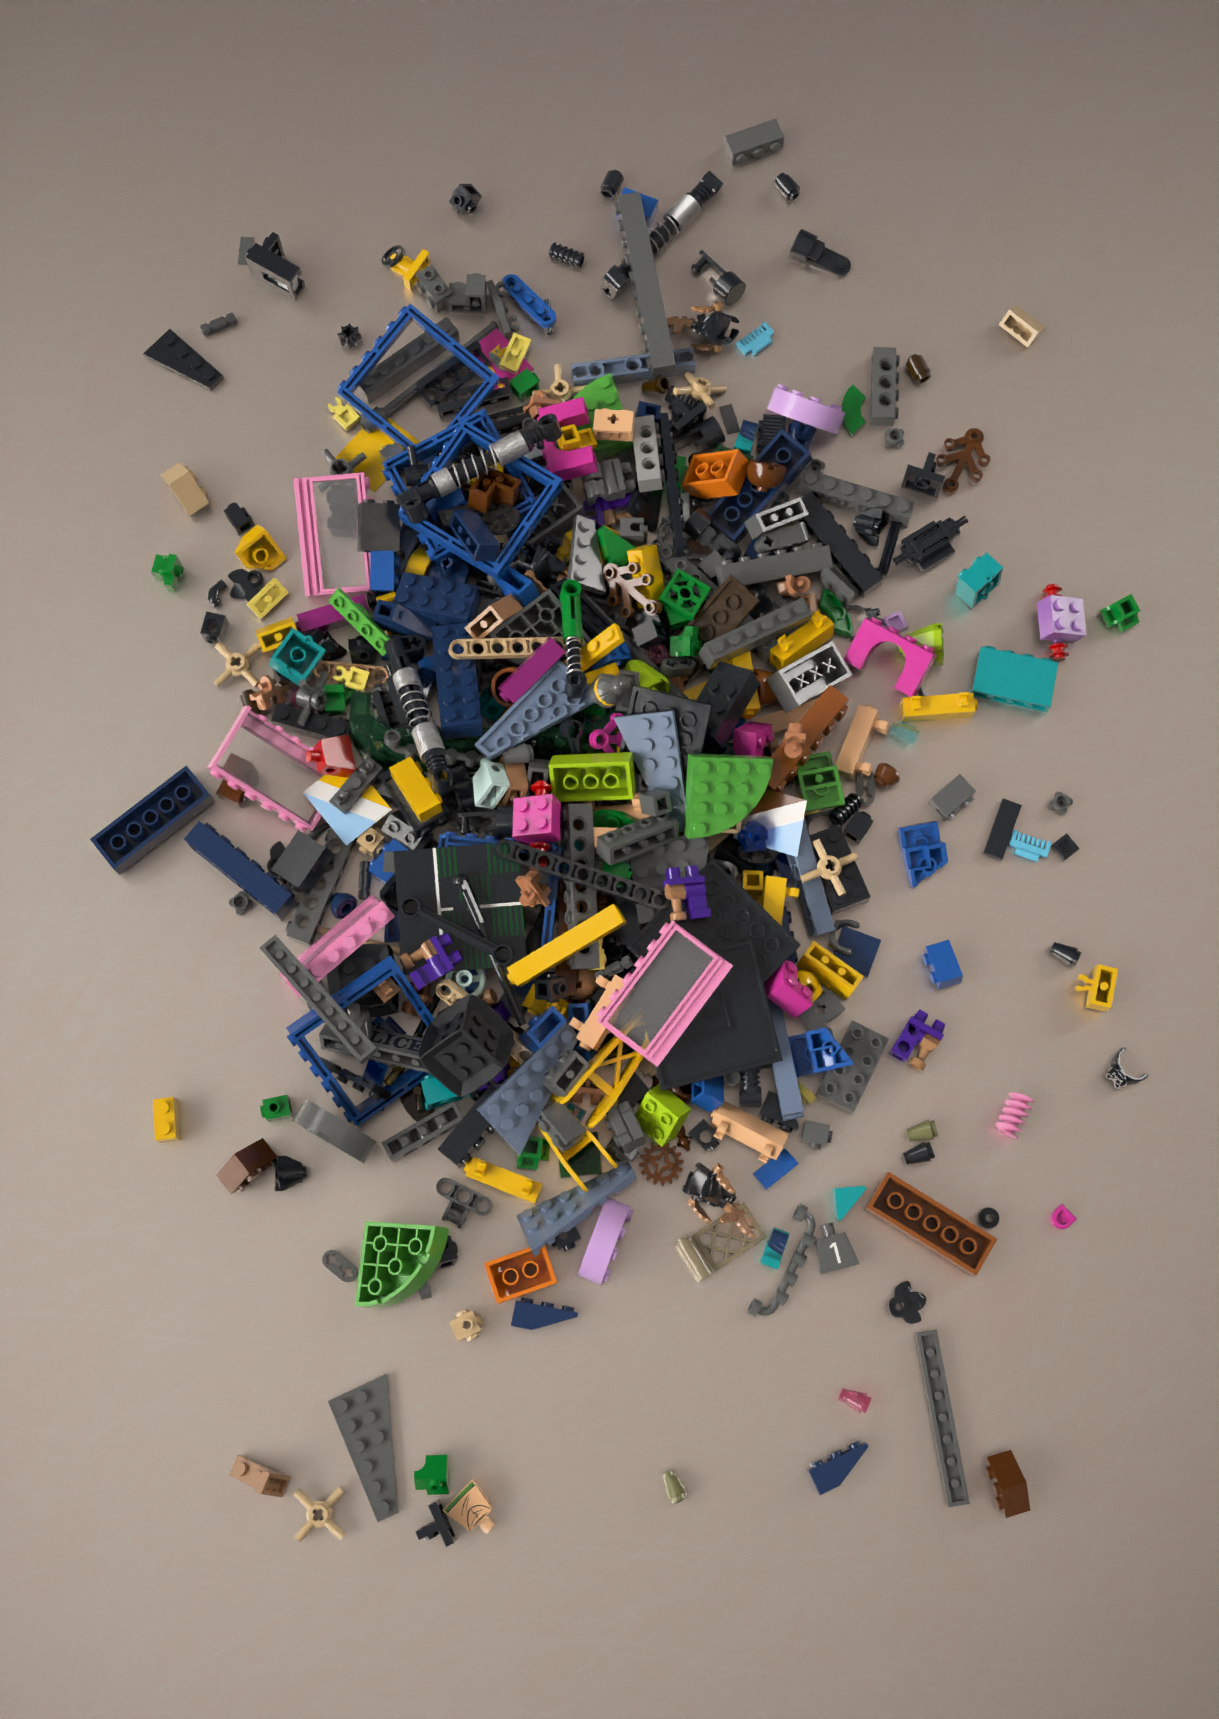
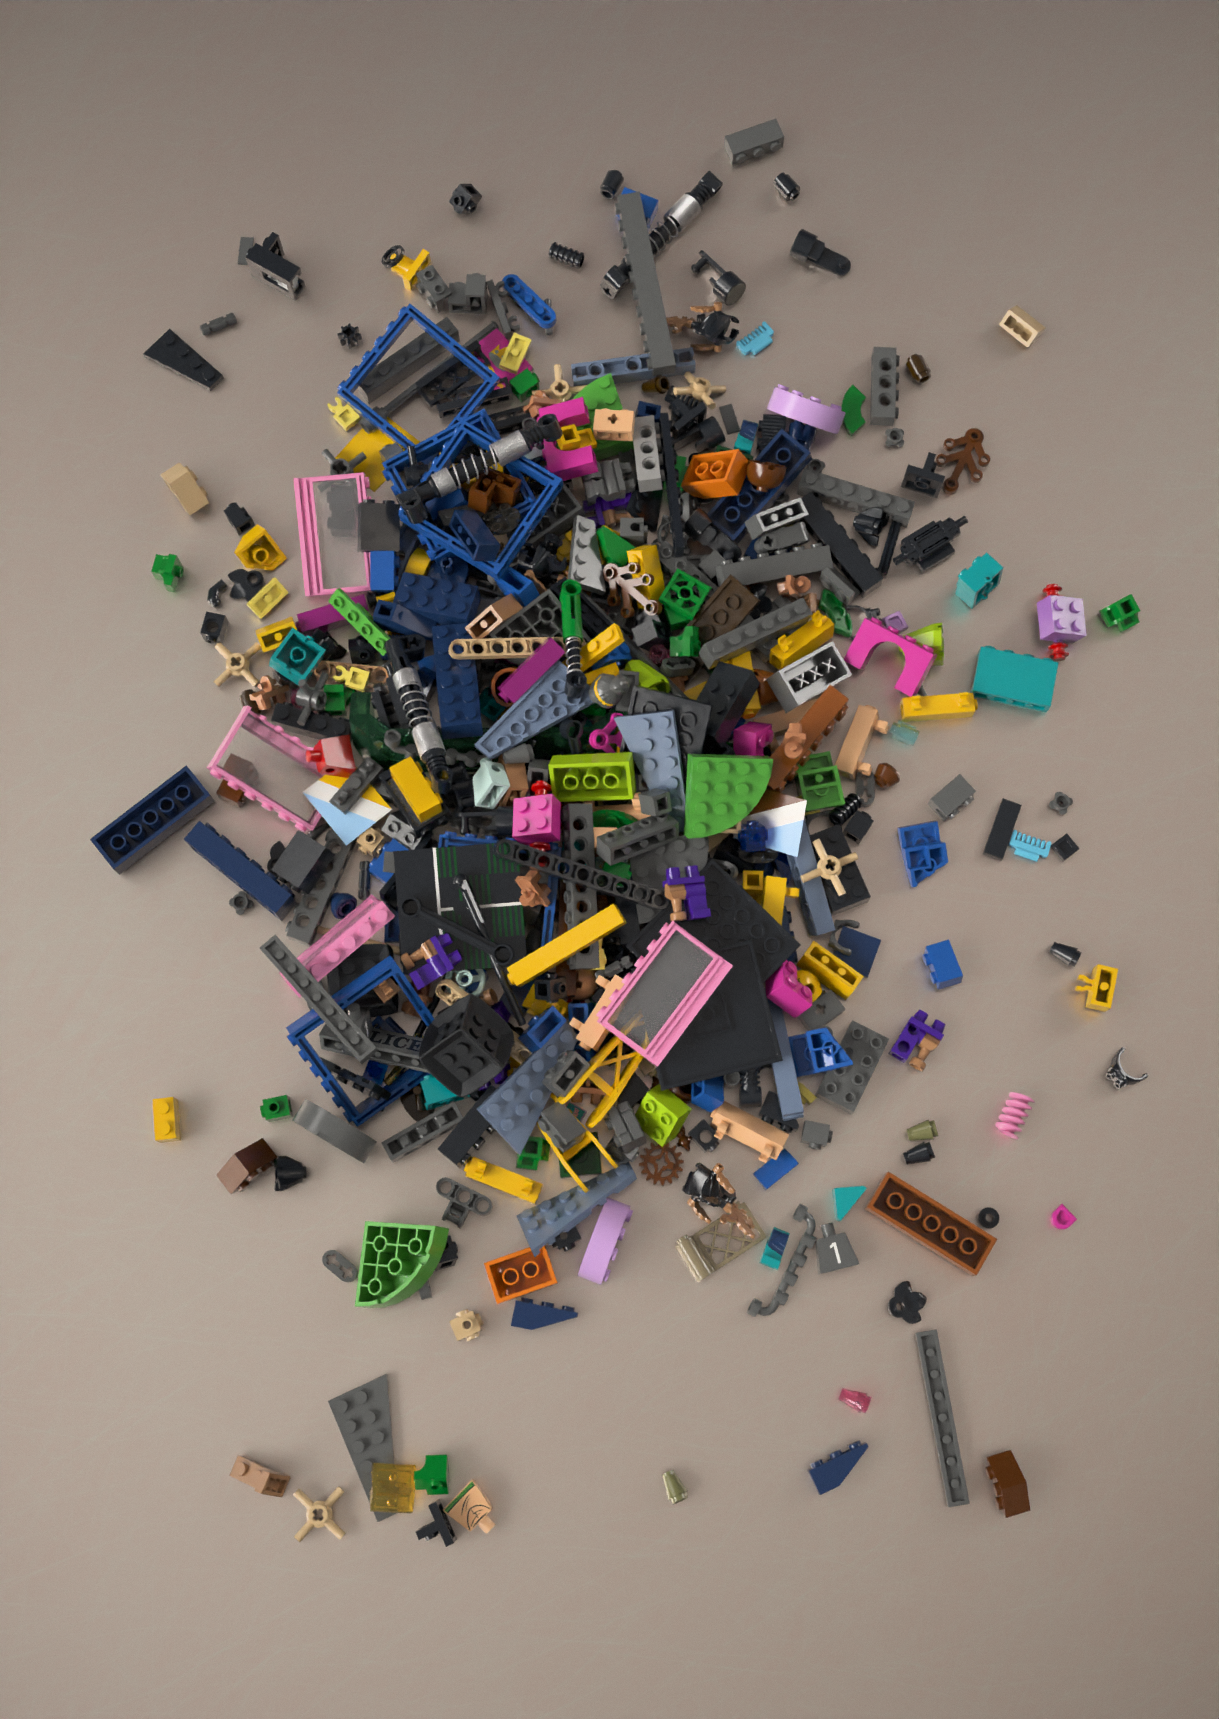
none -> clear yellow slope [370,1463,416,1513]

